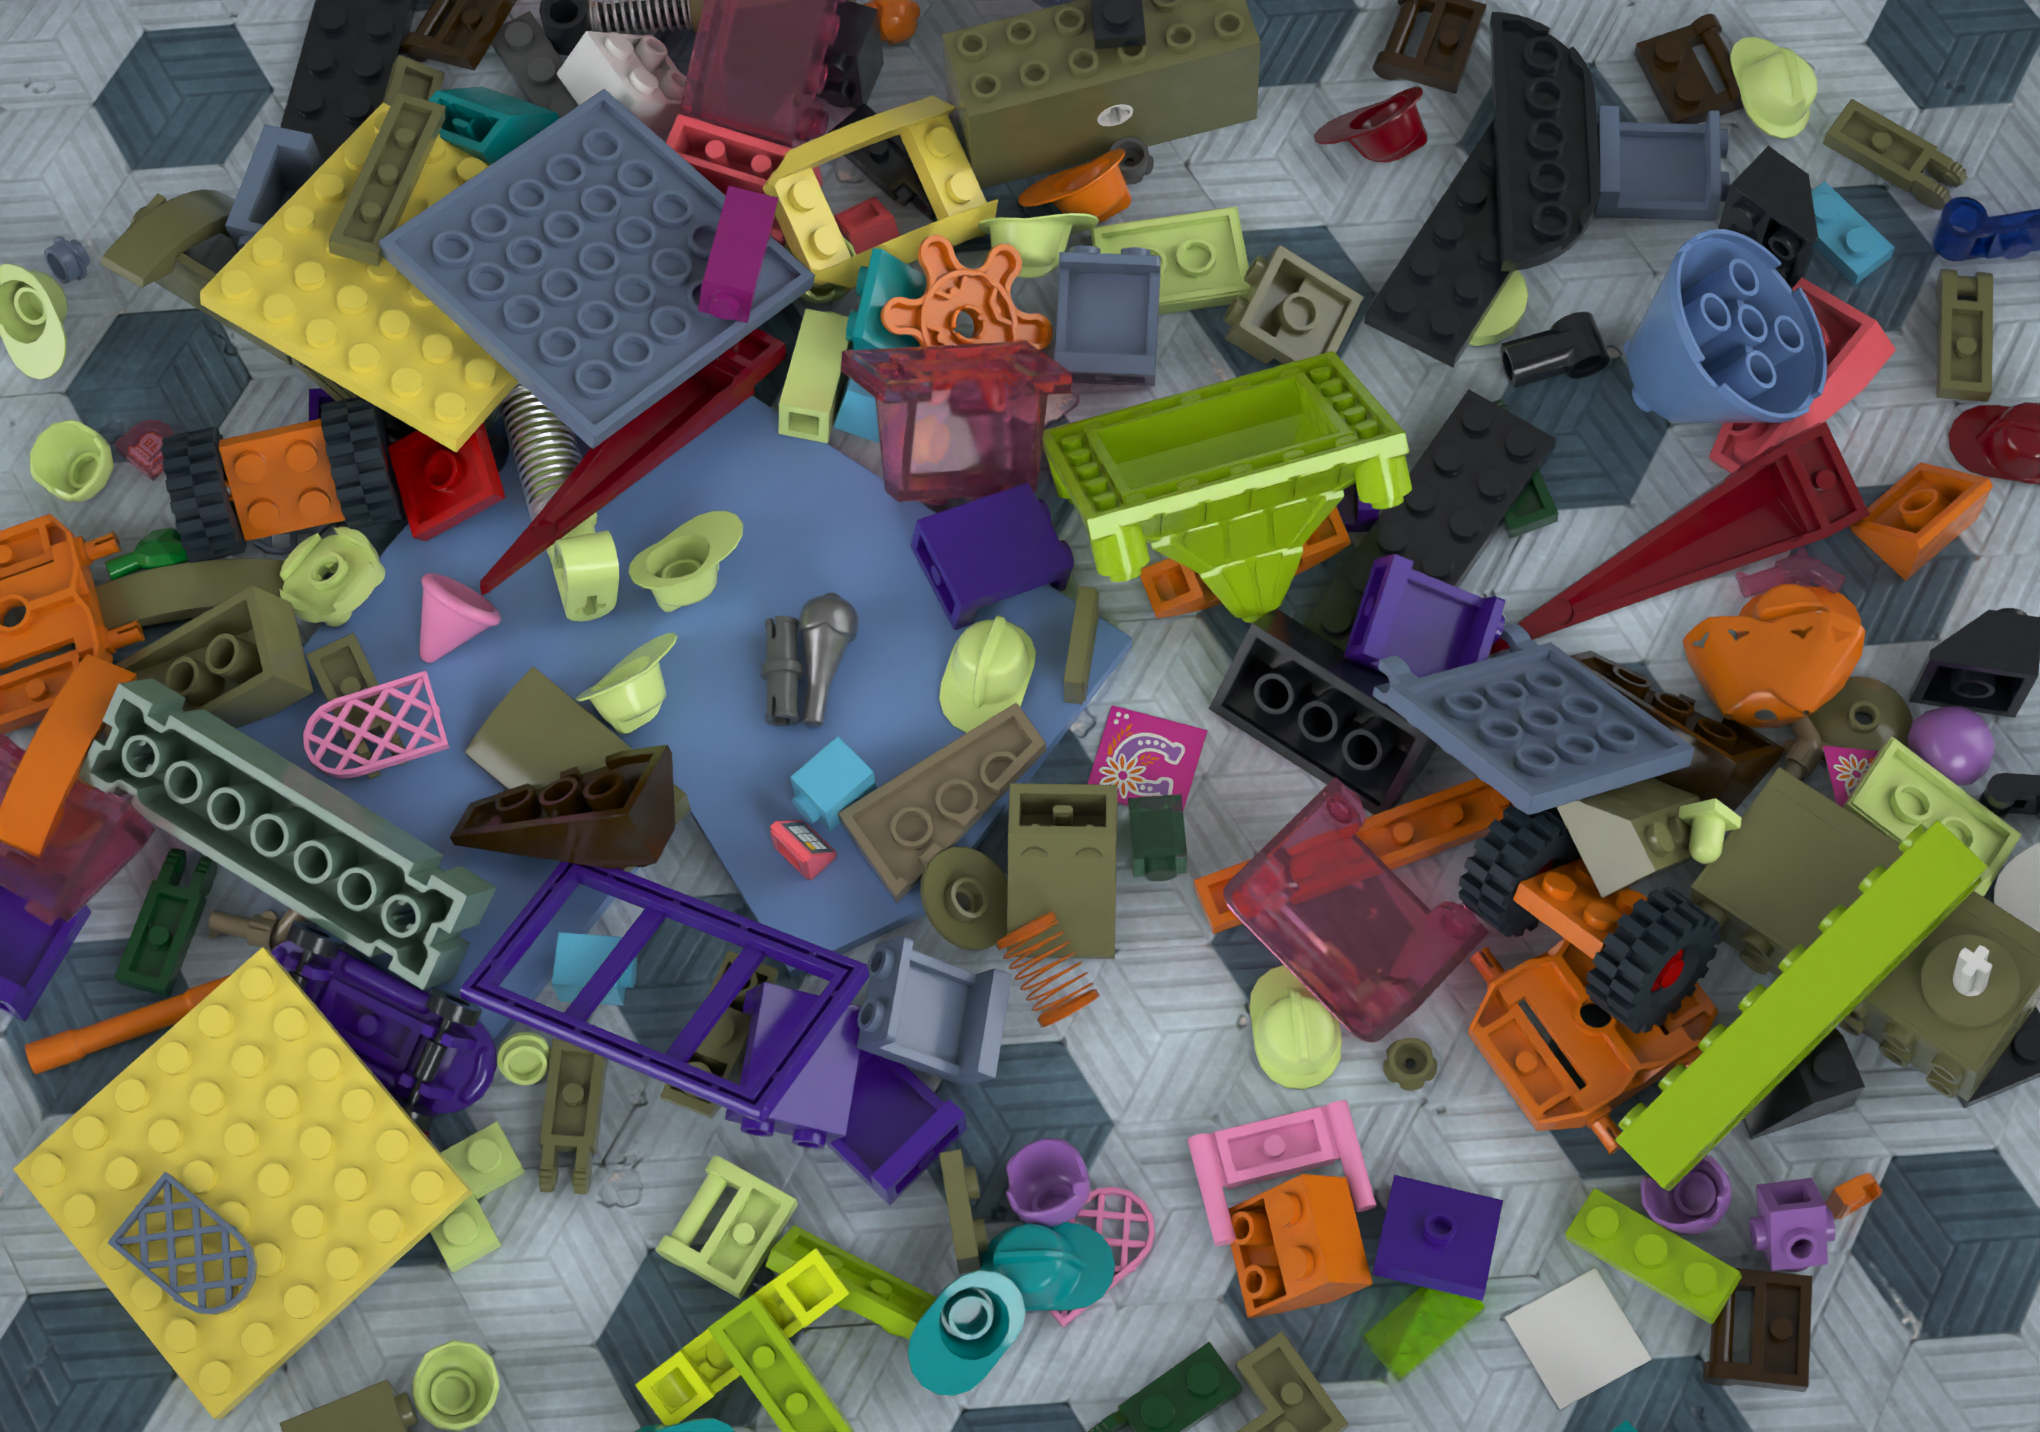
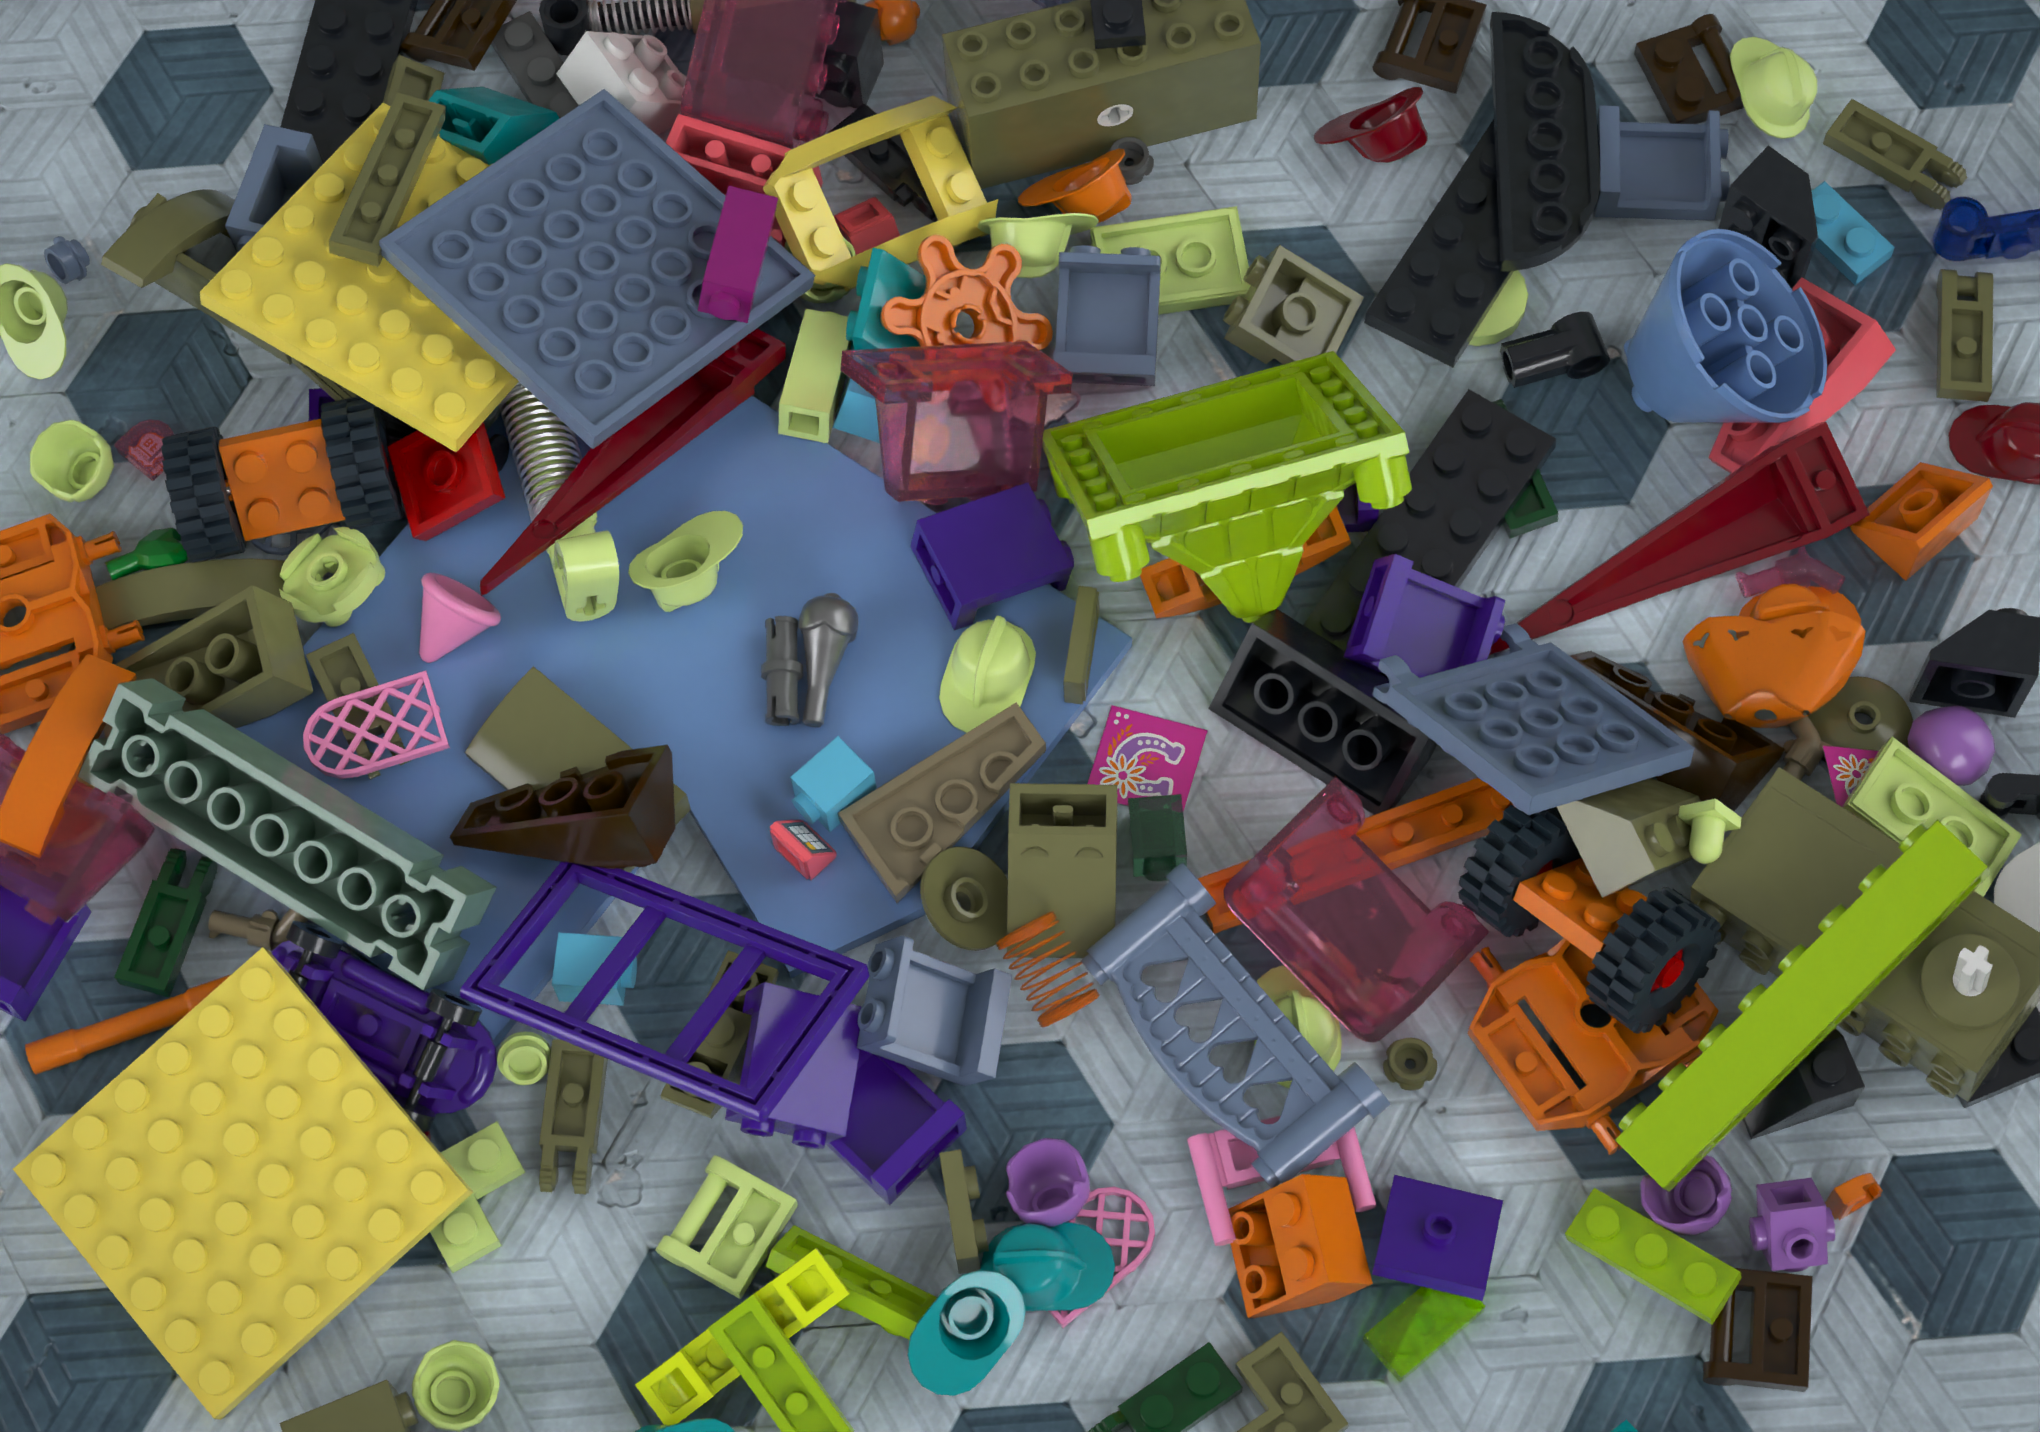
sand blue window [107,1172,257,1315] -> none
yellowish green piece [576,632,678,734] -> none
white sticker [1504,1267,1652,1410] -> none
none -> sand blue piece [1081,862,1391,1188]

